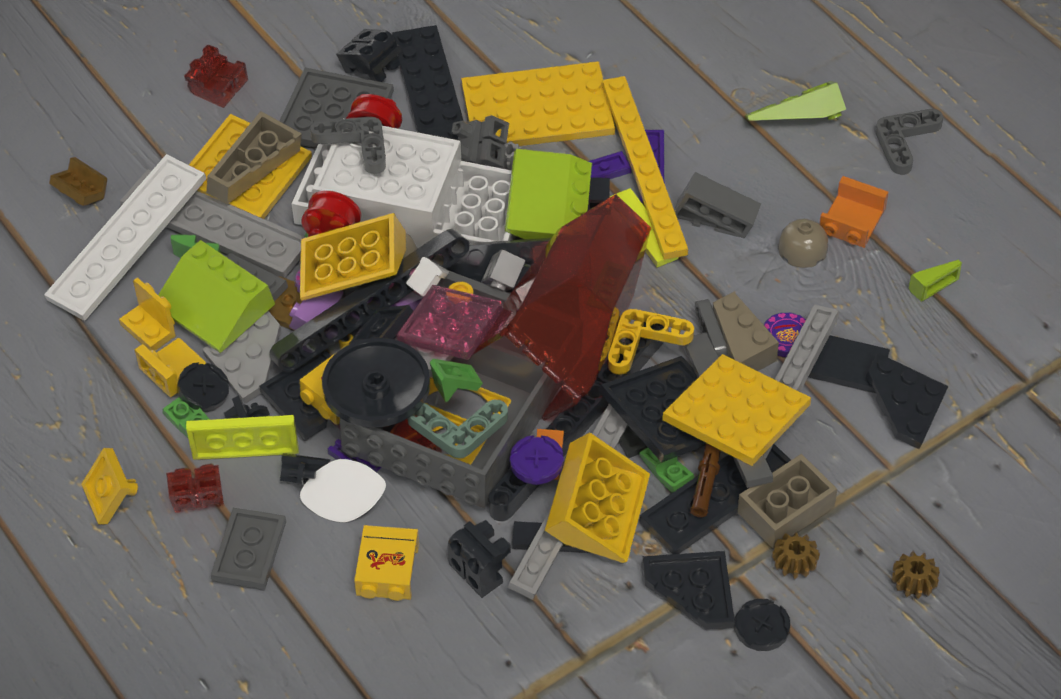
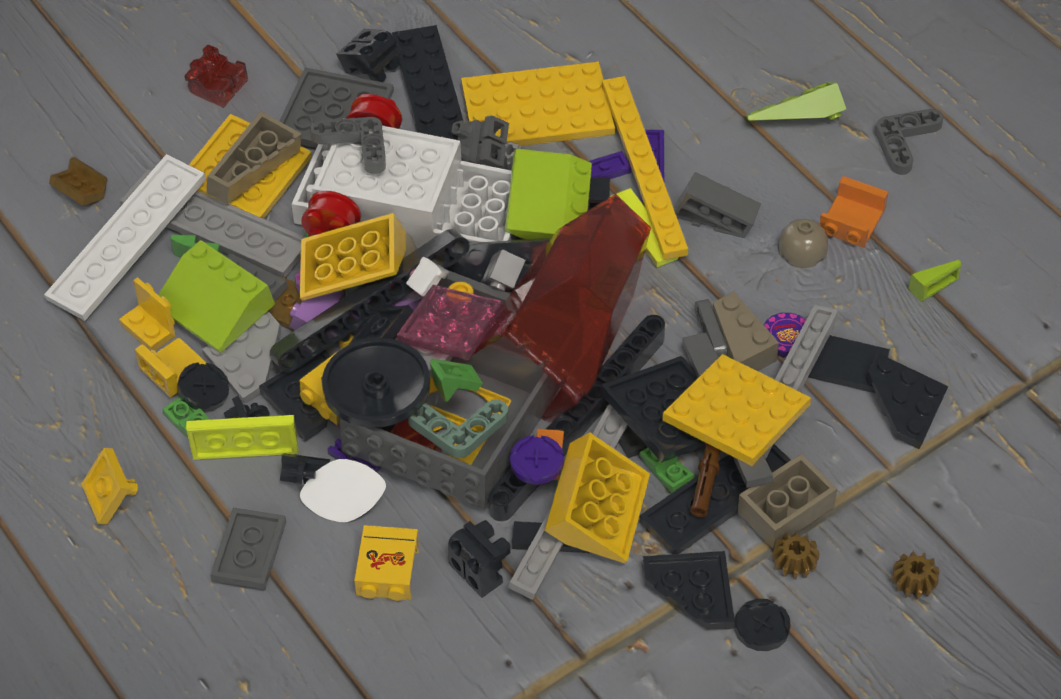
clear red hips [166,464,224,513] -> none
yellow beam [608,309,694,374] -> none

